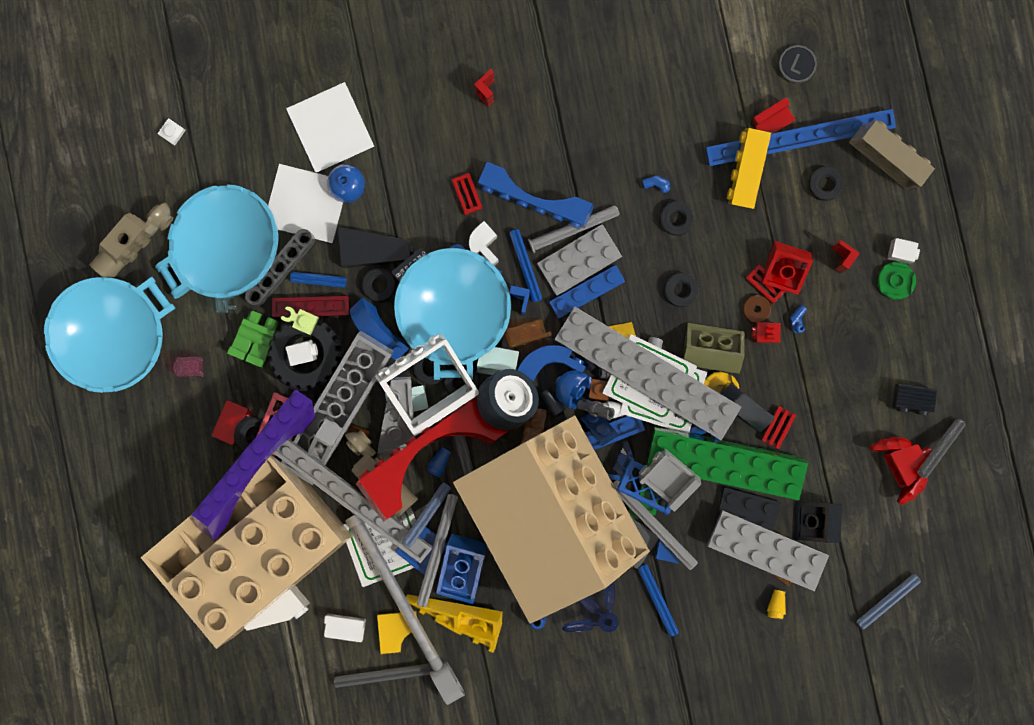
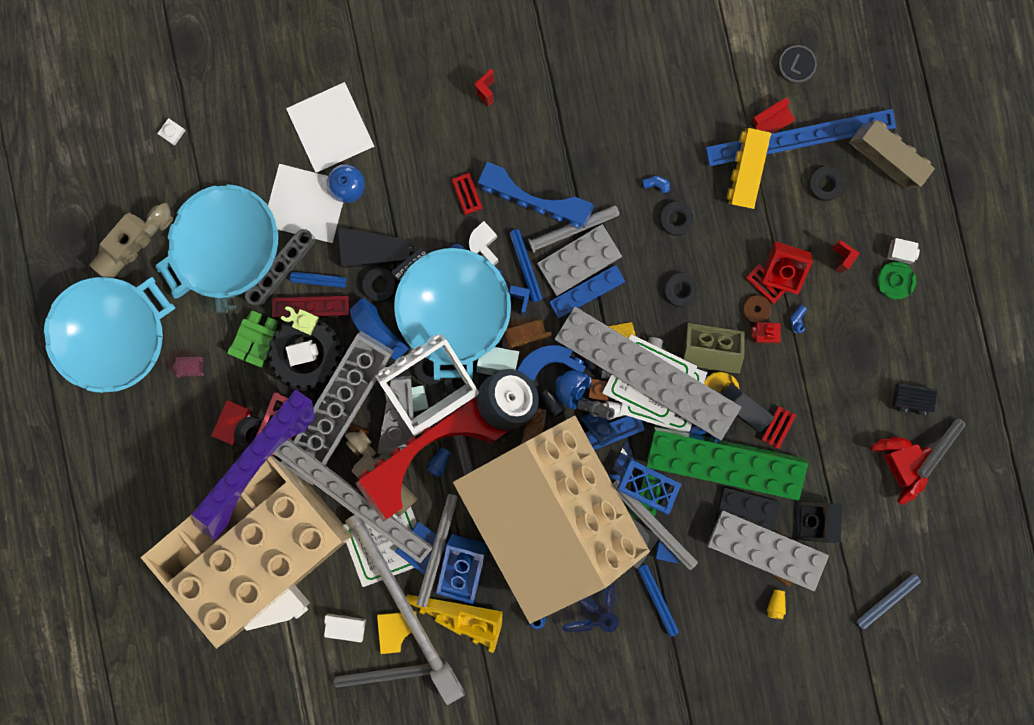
light grey slope [308,419,343,464] -> none
sand blue axle [402,483,451,548] -> none
light grey panel [639,448,701,512] -> none

